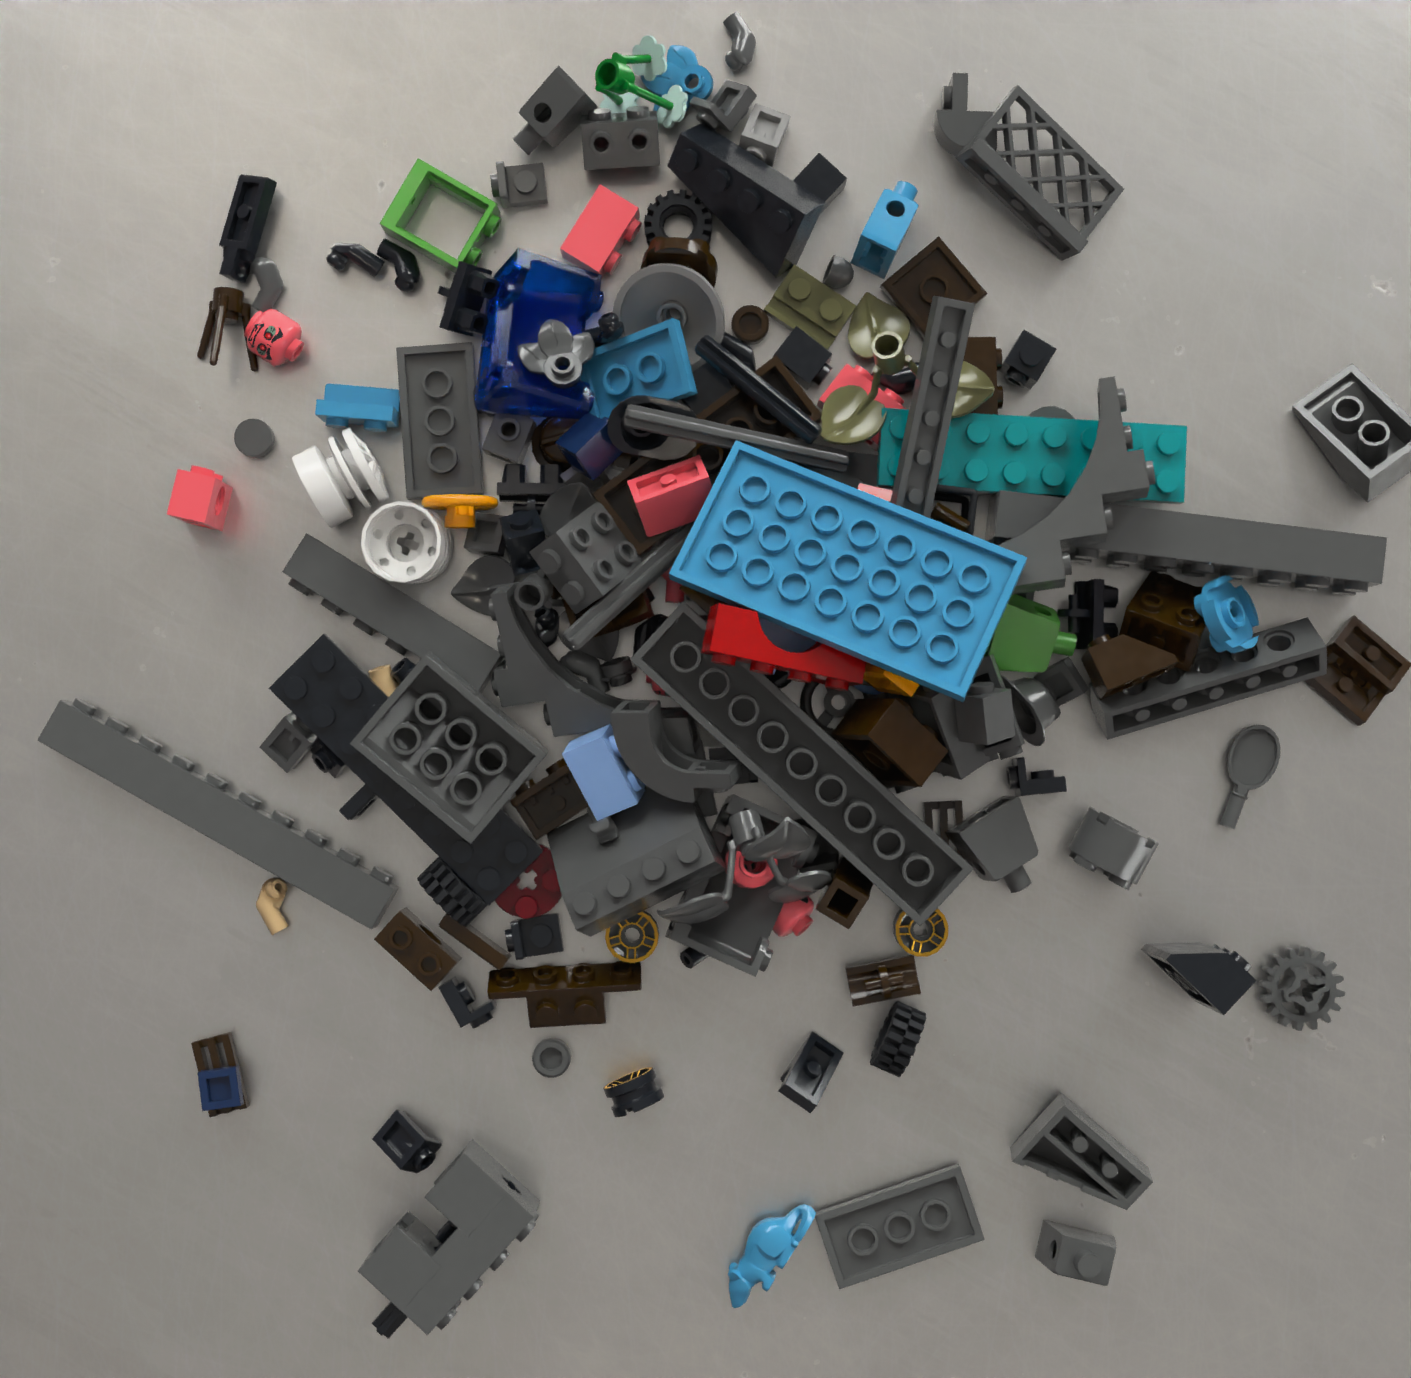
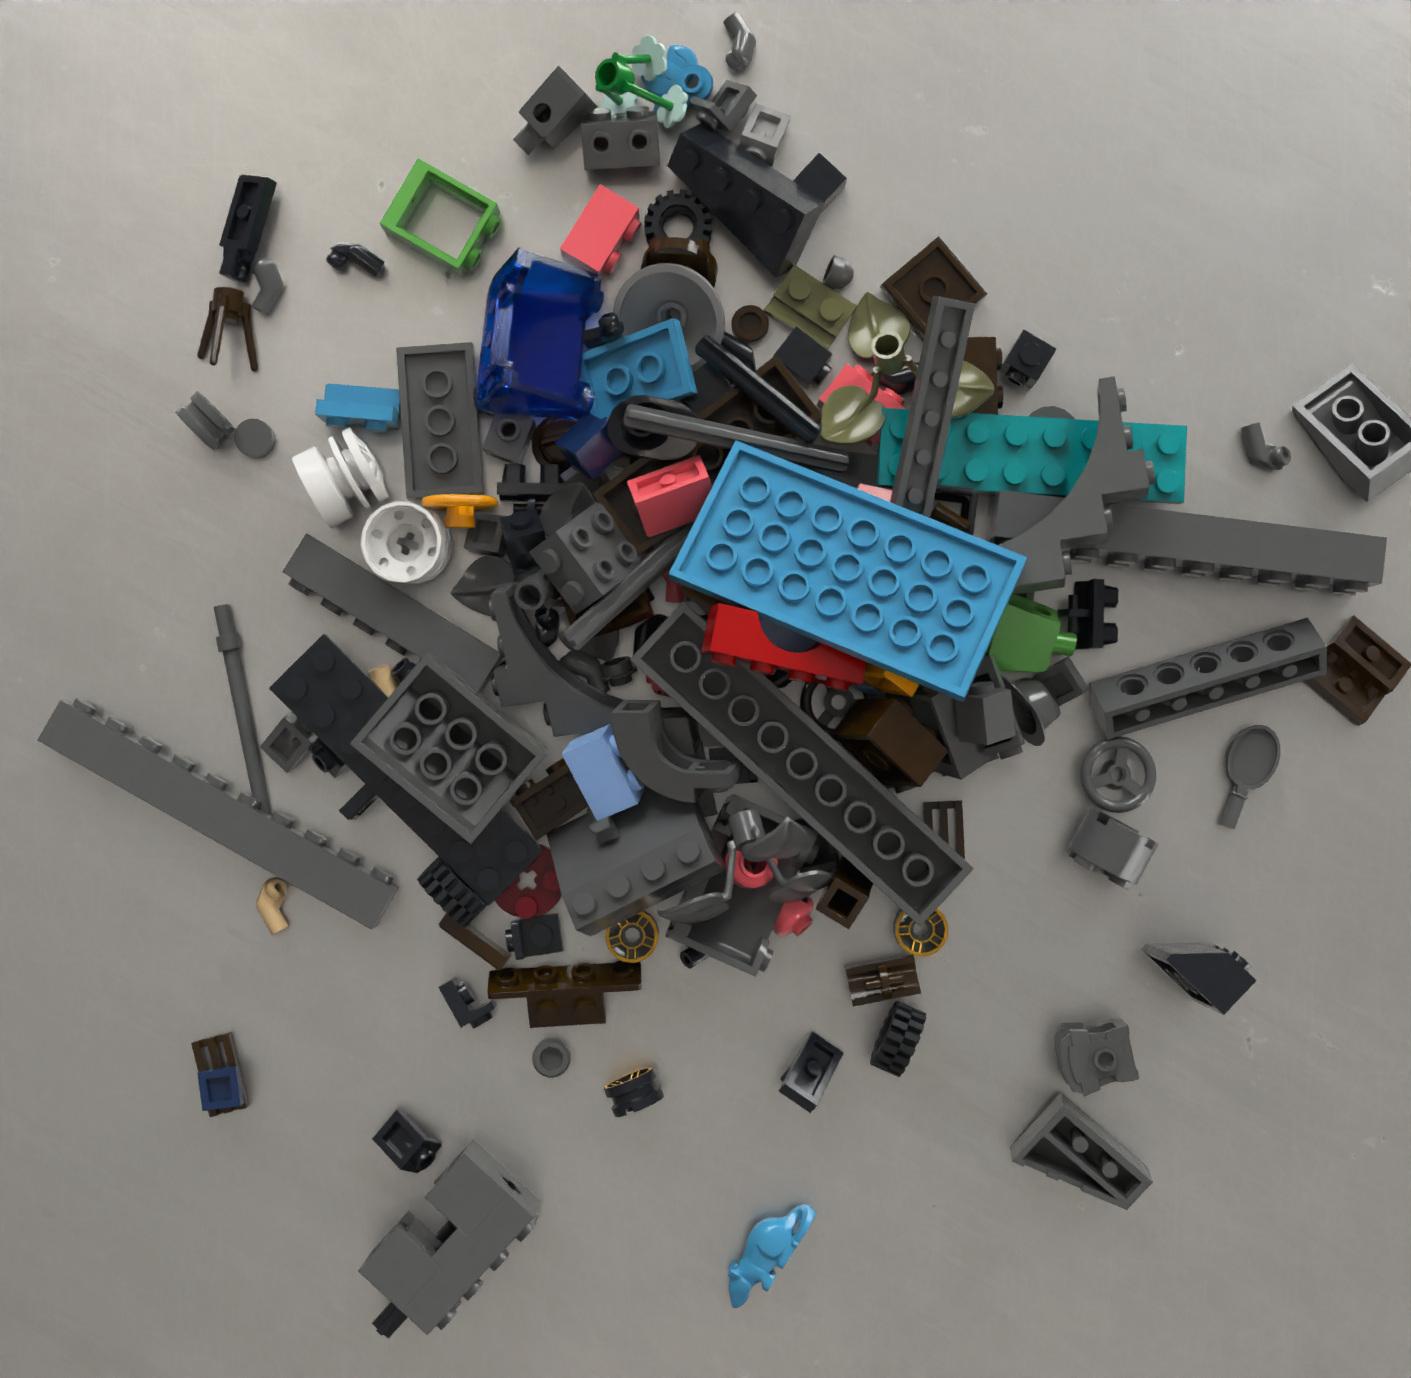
coral brick [167,465,233,531] -> none
coral head [244,309,304,366] -> none
dark brown brick [374,907,462,991] -> none
black arm [377,238,420,292] -> none
black hips [438,261,500,337] -> none
dark grey bracket [490,161,548,208] -> none
dark grey plate [518,319,595,389] -> none
dark grey plate [815,1164,985,1289] -> none
dark azure torso [851,181,919,279] -> none
dark grey brick [933,73,997,157] -> none
dark grey torso [945,796,1038,893] -> none
dark grey fence [955,85,1124,260] -> none
black bracket [1006,757,1067,796] -> none
dark grey torso [1035,1220,1116,1286] -> none
dark brown slope [1081,634,1178,700] -> none
dark brown bracket [1119,572,1207,672] -> none
dark azure plate [1194,575,1259,654] -> none
dark grey gear [1257,946,1345,1031] -> none
none -> dark grey wheel [175,391,235,450]
none -> dark grey bar [213,604,272,815]
none -> dark grey piece [1055,1019,1139,1097]
none -> dark grey piece [1080,736,1156,813]
none -> dark grey arm [1241,423,1291,470]

